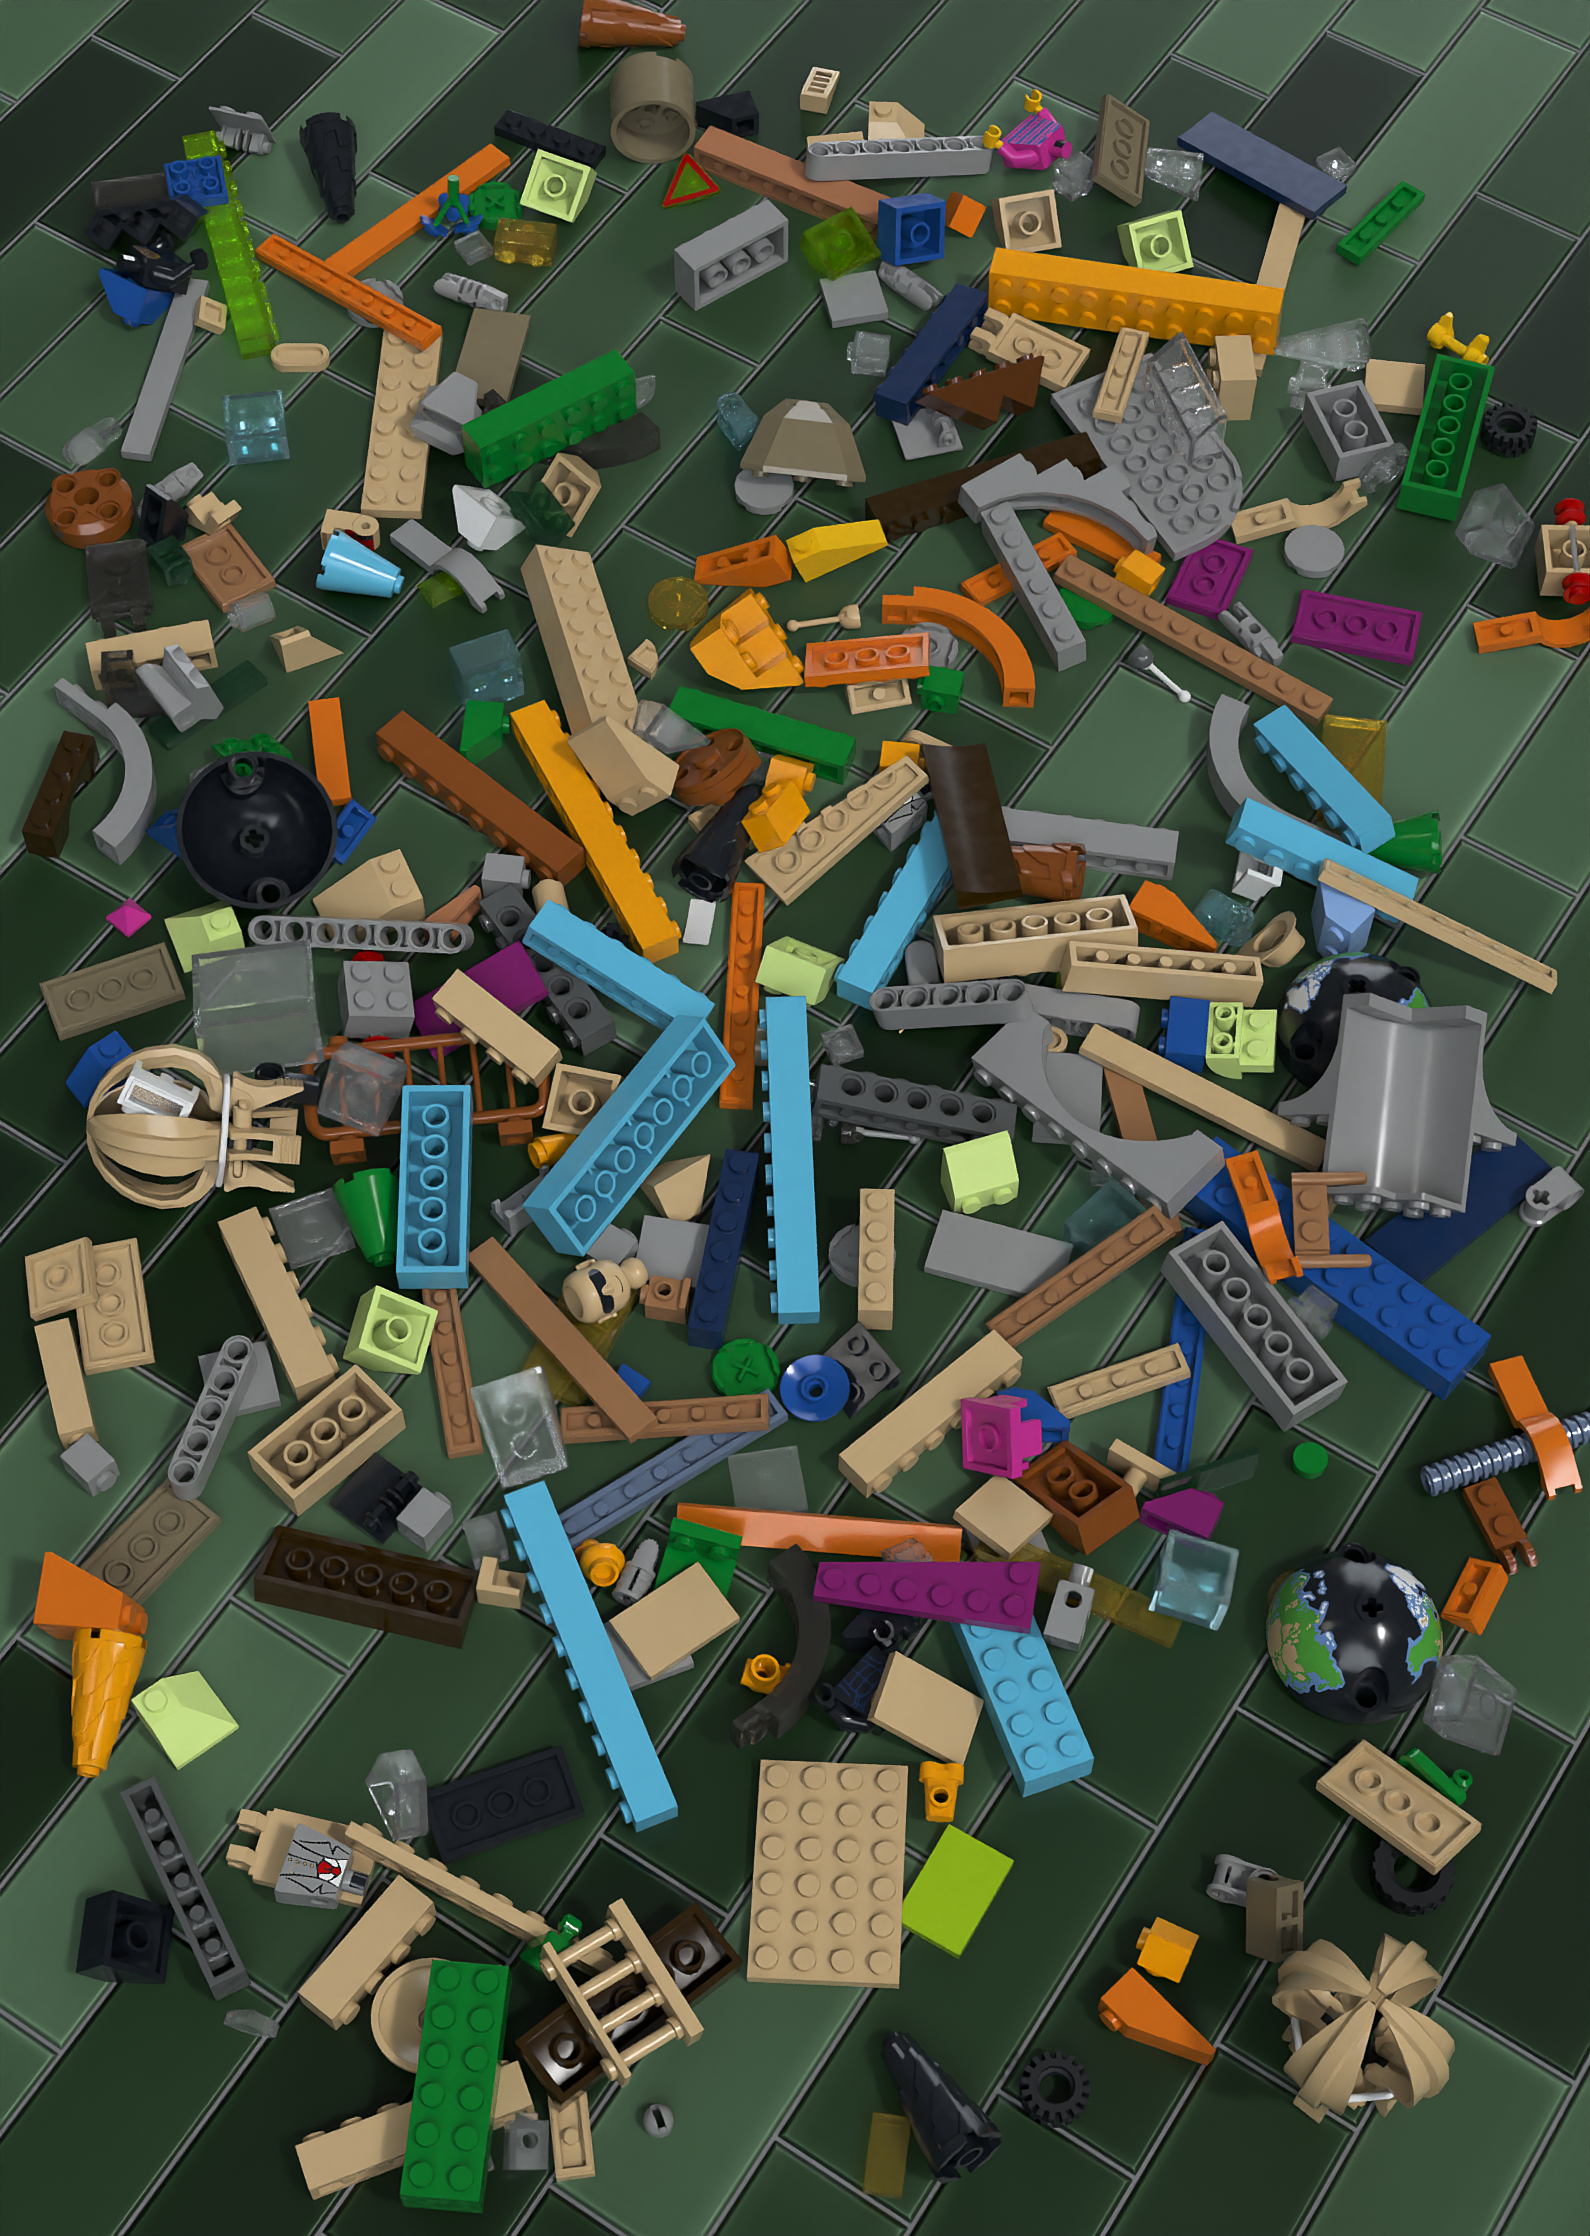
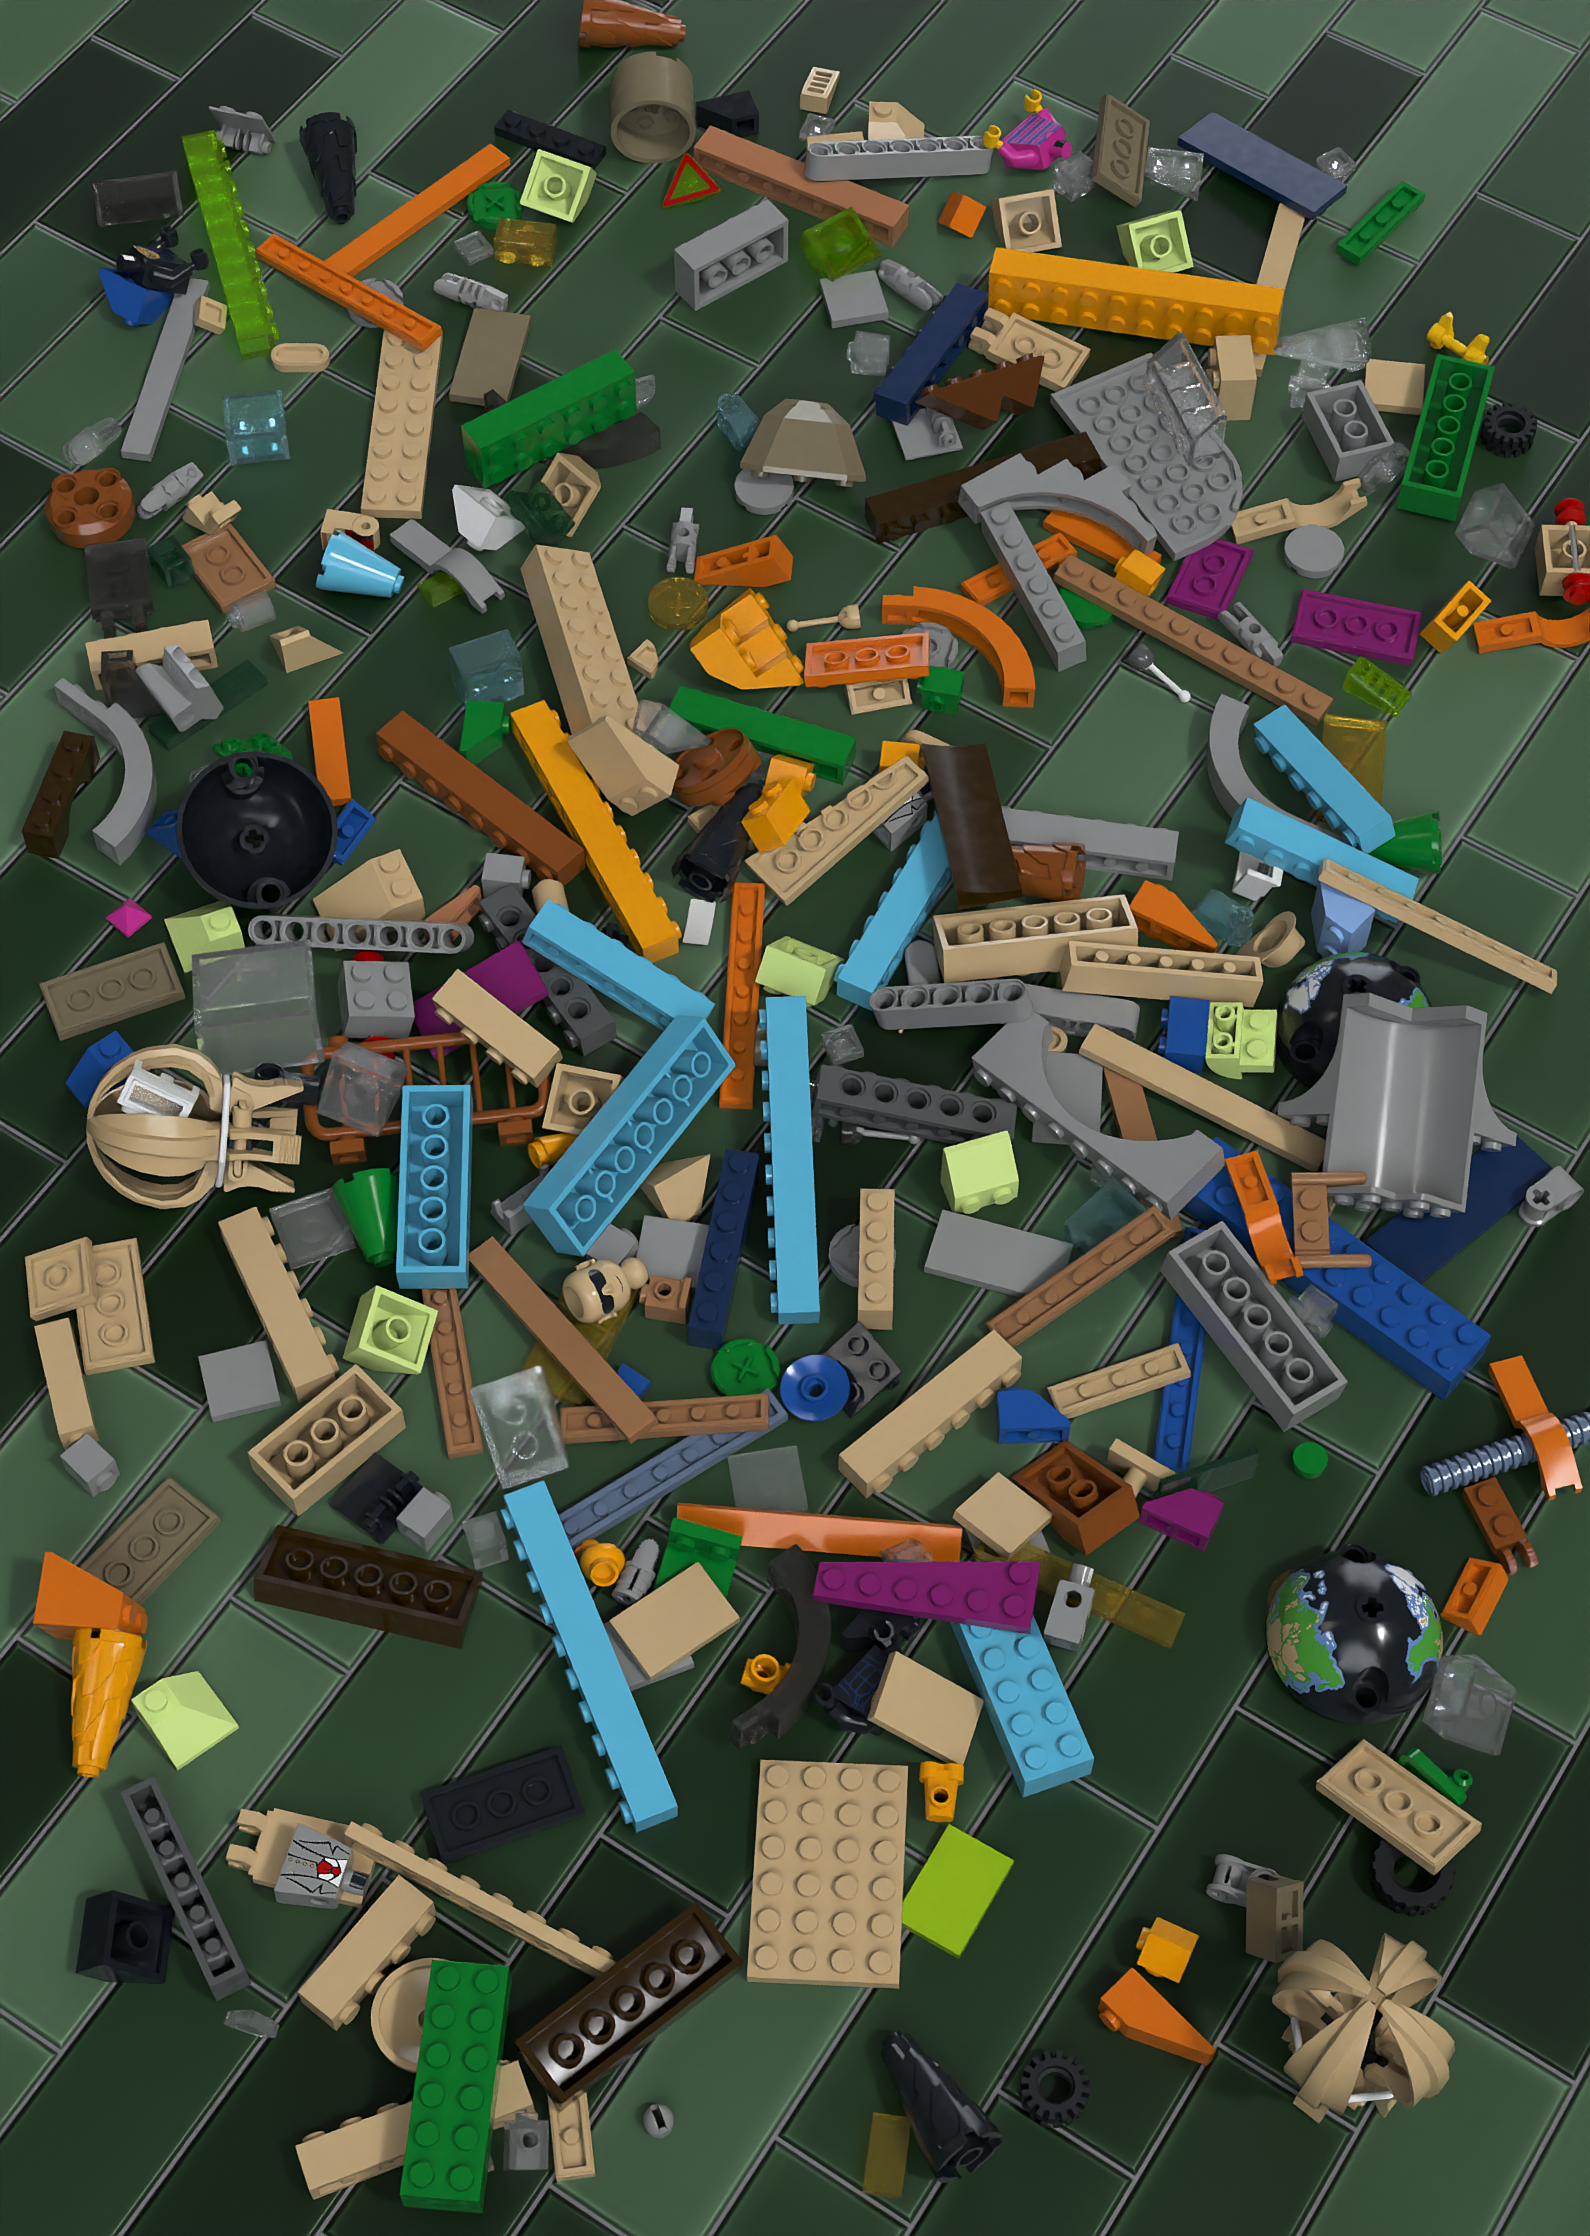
black brick [84,194,209,251] -> none
black slope [138,484,189,551] -> none
blue tile [164,155,229,207] -> none
light grey beam [167,1335,258,1501] -> none
clear slope [365,1749,428,1841] -> none
light grey piece [410,372,483,455] -> none
blue plant [420,175,483,237] -> none
tan panel [476,1556,527,1610] -> none
green piece [520,1913,582,1974] -> none
tan fence [539,1898,704,2088] -> none
yellow slope [786,519,888,582] -> none
blue brick [877,193,946,266] -> none
dark pink panel [961,1395,1042,1479] -> none
tan tile [1092,327,1149,424] -> none
clear light blue piece [1148,1529,1239,1631] -> none
none -> light grey hinge [666,507,699,574]
none -> clear plate [799,113,835,141]
none -> clear neon green slope [1342,656,1412,717]
none -> light orange brick [1420,581,1491,654]

